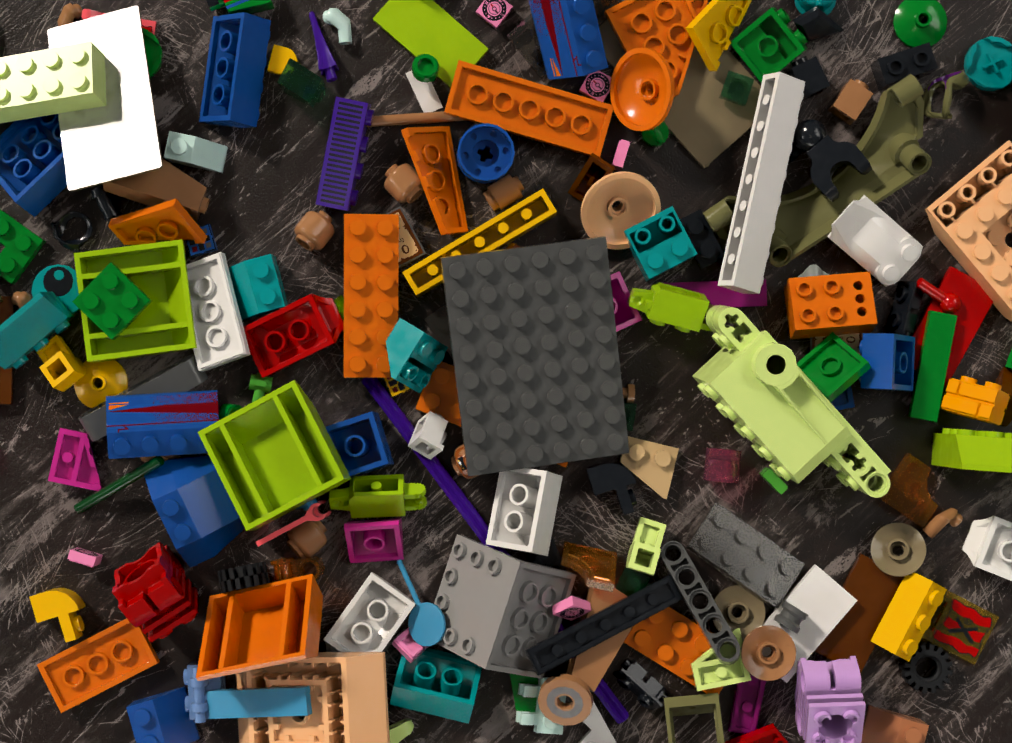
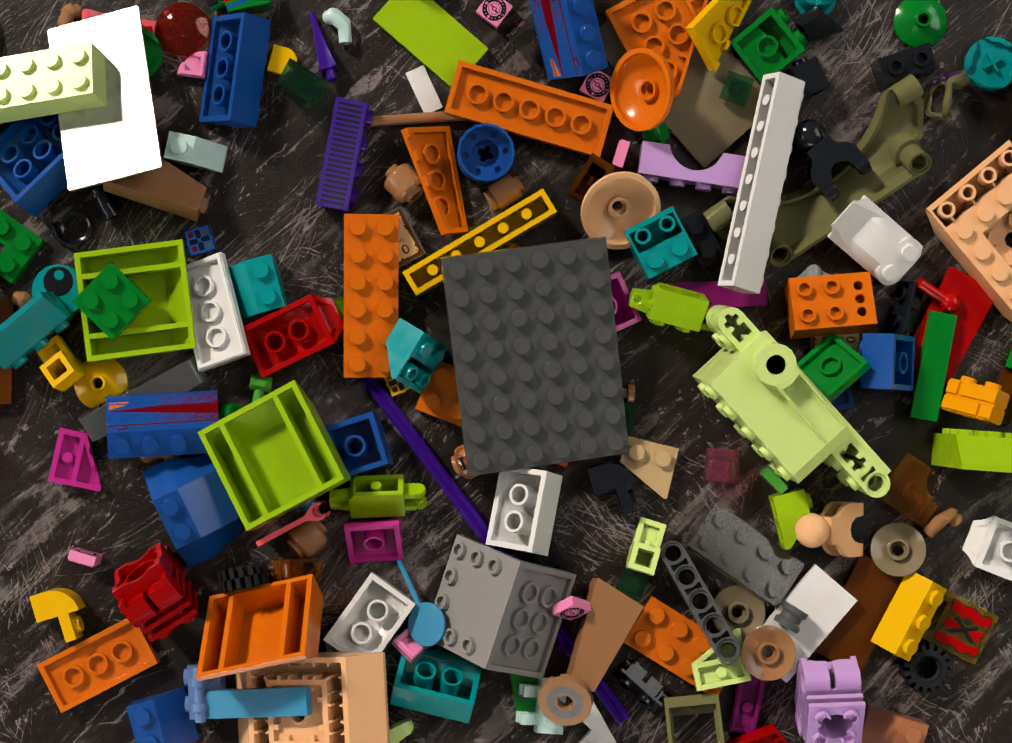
dark green bar [74,456,164,514] -> none
orange wing [108,198,207,245] -> none
medium nougat head [294,210,335,251] -> none
white brick [408,411,448,460] -> none
green tile [412,54,439,82] -> none
black tile [525,575,683,676] -> none
clear orange tile [561,542,617,592] -> none
medium nougat brick [828,79,873,125] -> none
none -> clear red dish [156,2,210,57]
none -> bright pink tile [177,51,208,80]
none -> lavender arch [637,141,746,196]
none -> lime slope [768,488,813,550]
none -> light nougat piece [794,501,864,557]

